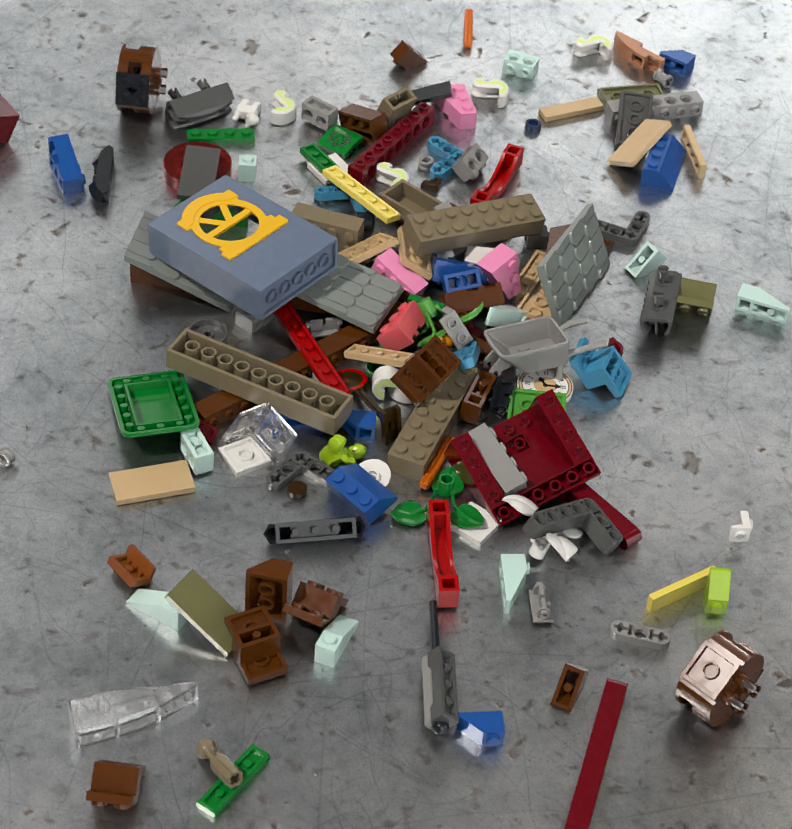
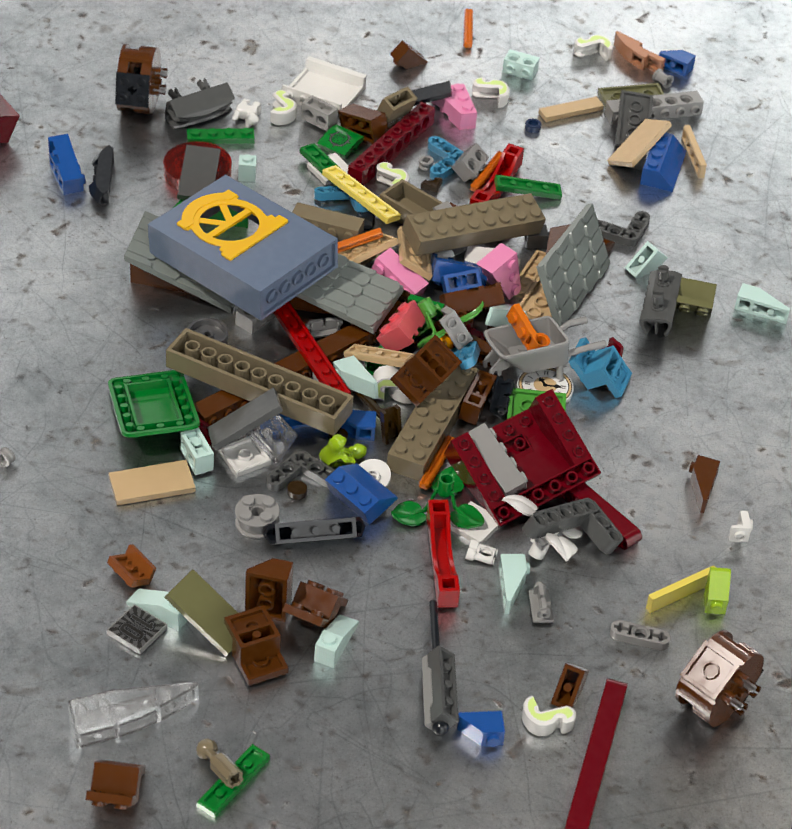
none -> tile [107,604,167,655]
none -> dark grey tile [207,387,283,451]
none -> light grey wheel [235,494,280,539]
none -> white panel [282,56,367,118]
none -> light aqua slope [333,355,379,399]
none -> orange axle [338,228,383,253]
none -> white piece [465,539,498,565]
none -> orange axle [470,151,502,192]
none -> green tile [494,175,563,200]
none -> orange plate [506,303,550,350]
none -> white animal [522,696,576,736]
none -> reddish brown slope [689,455,720,514]

